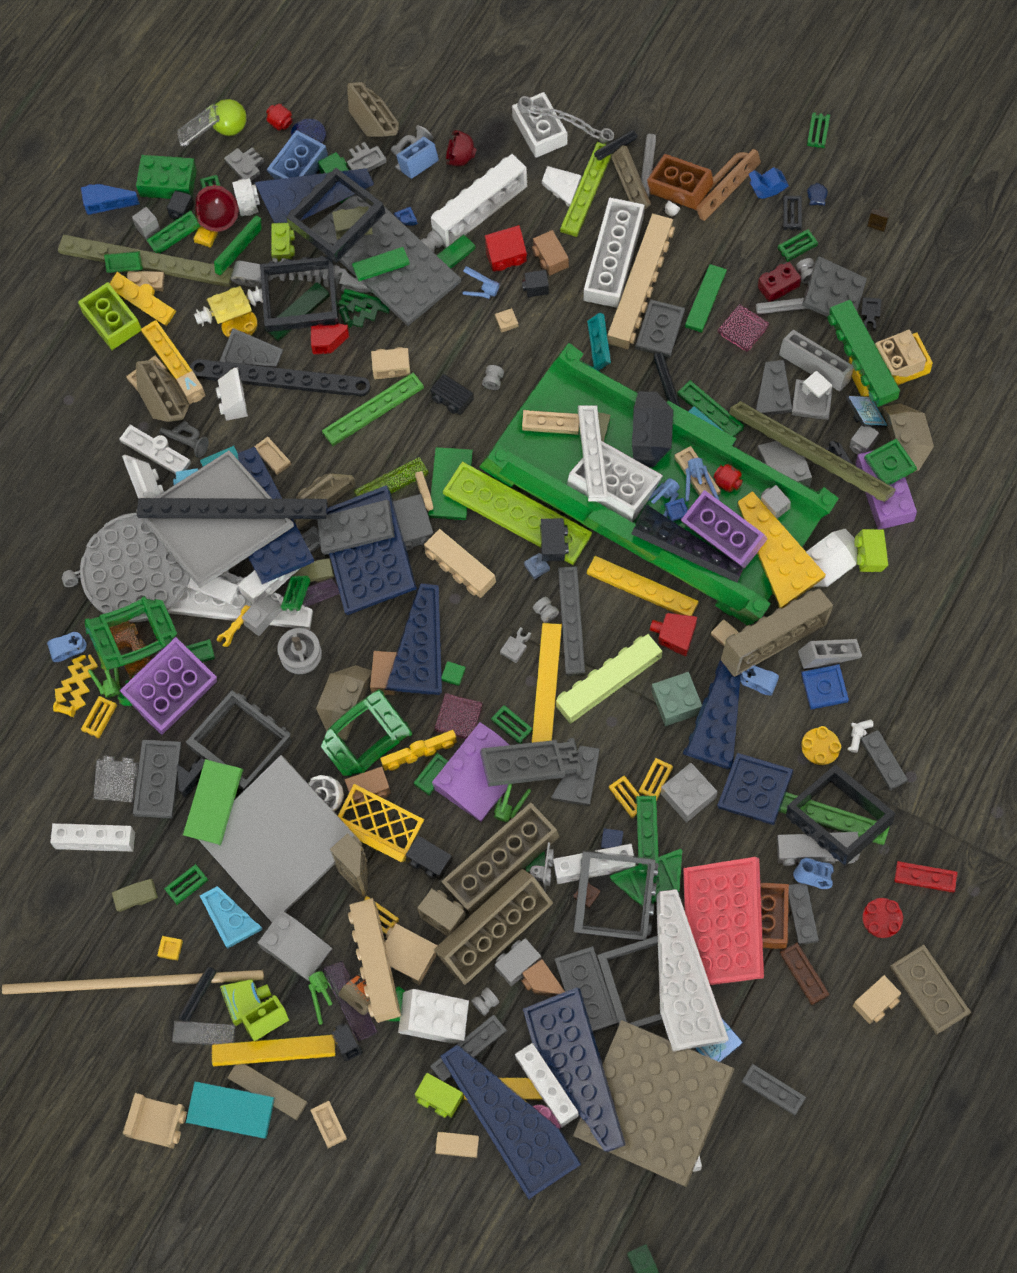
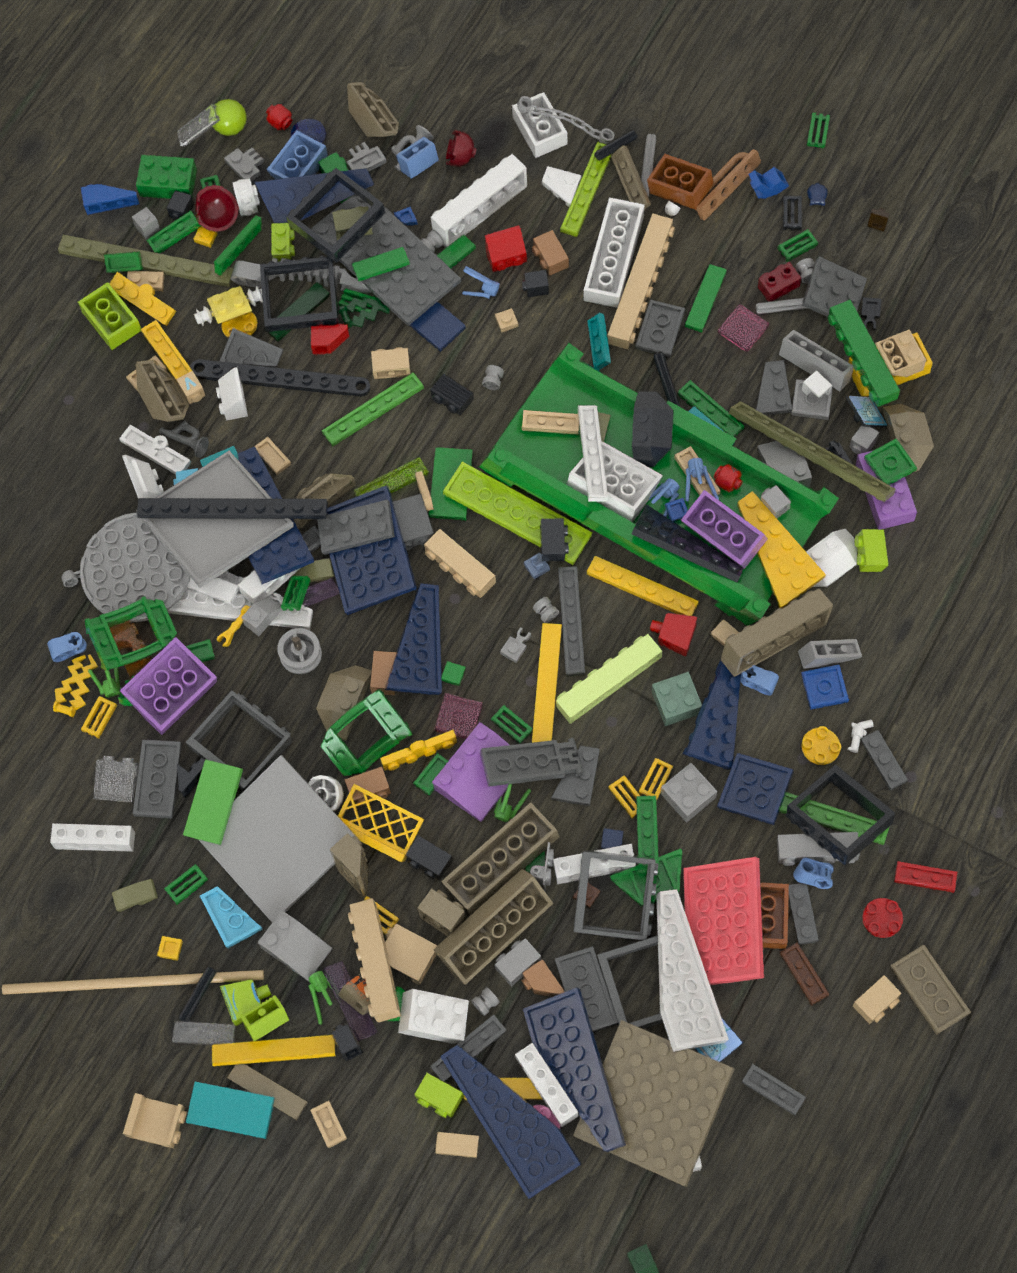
none -> dark blue tile [409,302,466,352]

